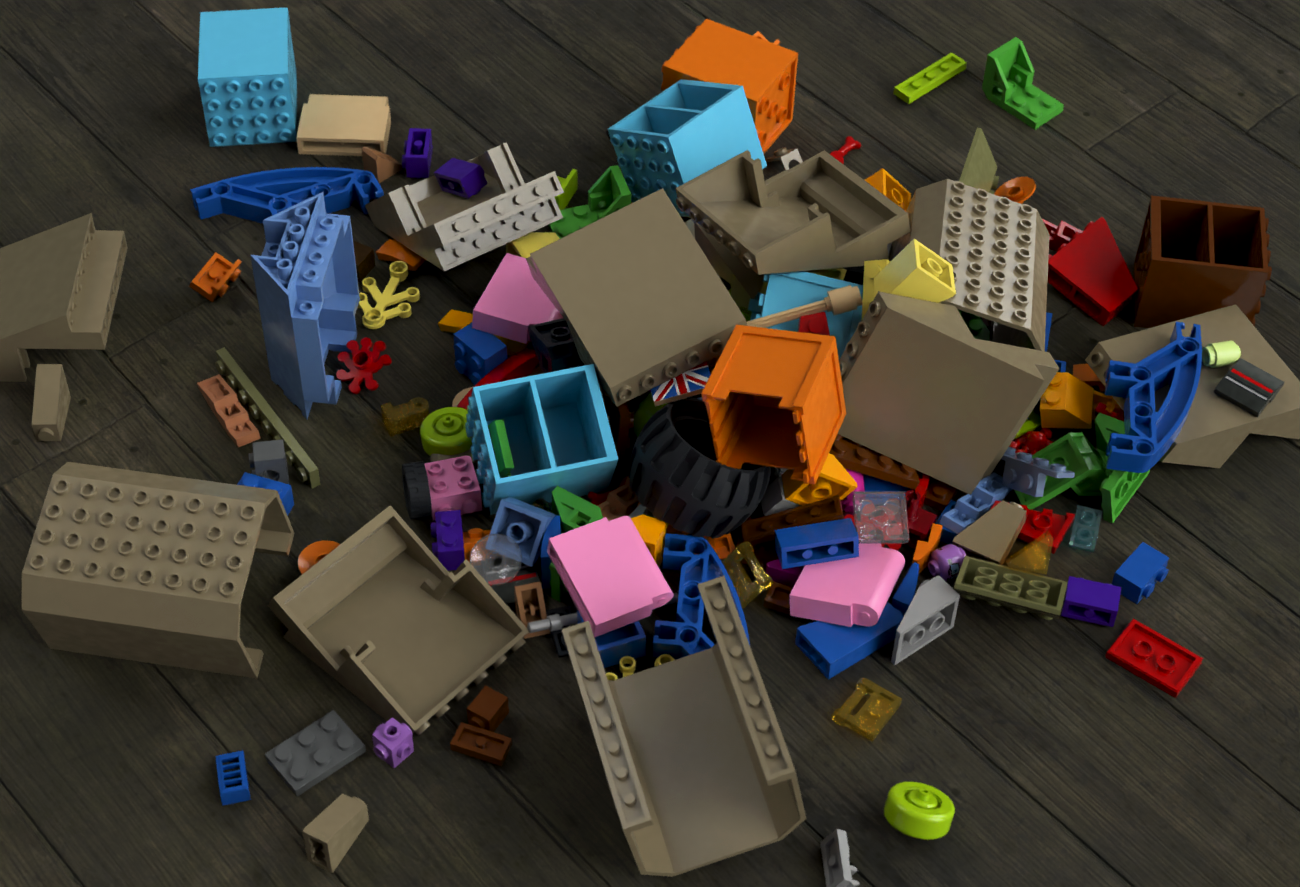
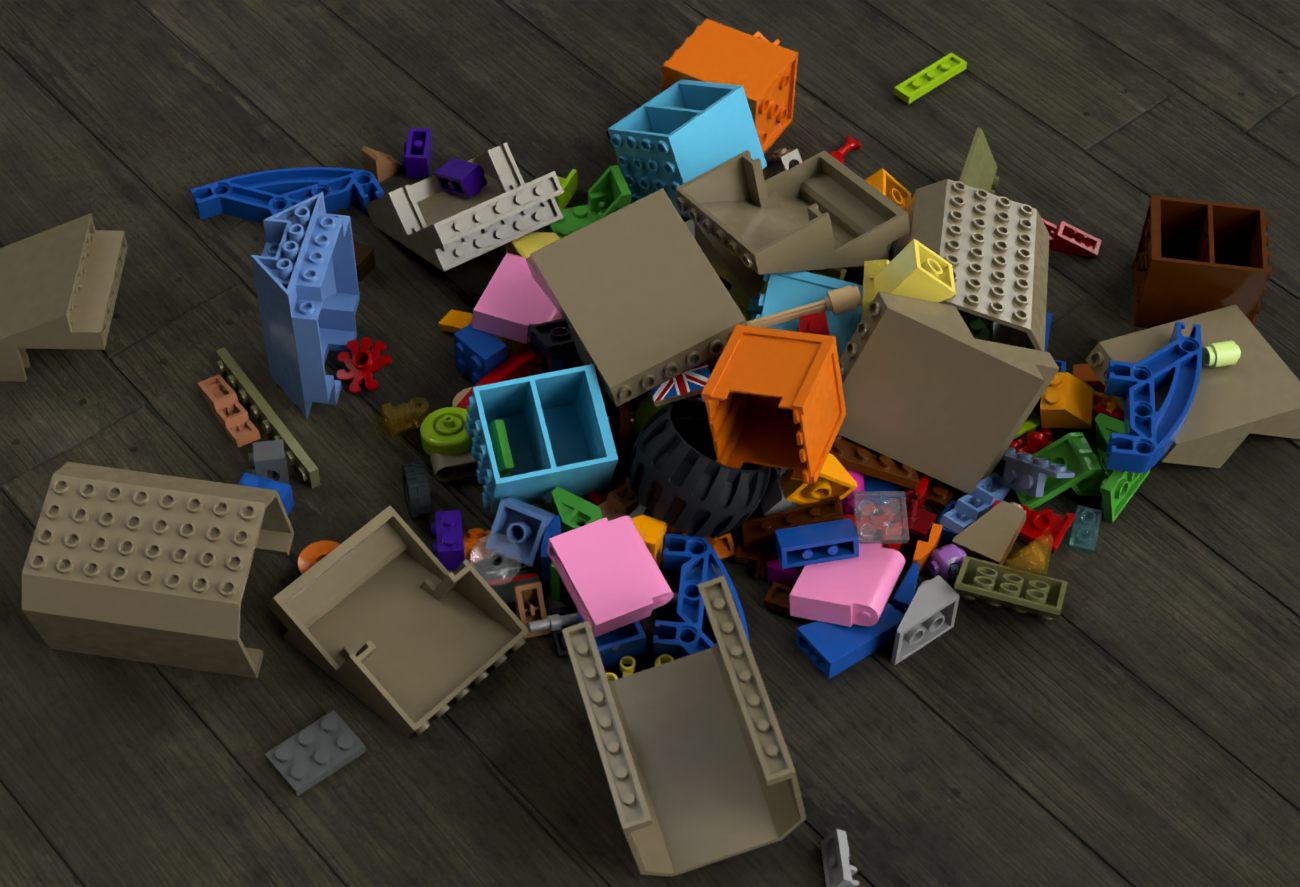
dark tan slope [32,364,71,441] -> none
orange bracket [189,252,242,302] -> none
medium azure container [198,7,297,147] -> none
blue slope [216,751,251,805] -> none
tan piece [296,94,391,156] -> none
dark tan slope [302,793,369,873] -> none
light yellow plant [357,261,420,329] -> none
medium lavender brick [372,717,414,768] -> none
orange slope [376,239,426,271] -> none
bright pink bracket [424,455,482,520] -> none
reddish brown plate [450,722,512,766] -> none
reddish brown brick [467,685,509,732] -> none
clear yellow plate [722,542,773,609] -> none
clear yellow plate [831,677,902,742] -> none
lime wheel [884,782,955,840] -> none
bright green bracket [982,37,1064,129] -> none
orange dish [994,177,1036,204] -> none
red slope [1048,217,1138,327] -> none
dark purple brick [1061,576,1121,627] -> none
red tile [1105,619,1203,698] -> none
blue brick [1111,542,1169,604] -> none
pearl dark grey slope [1214,358,1284,417] -> none

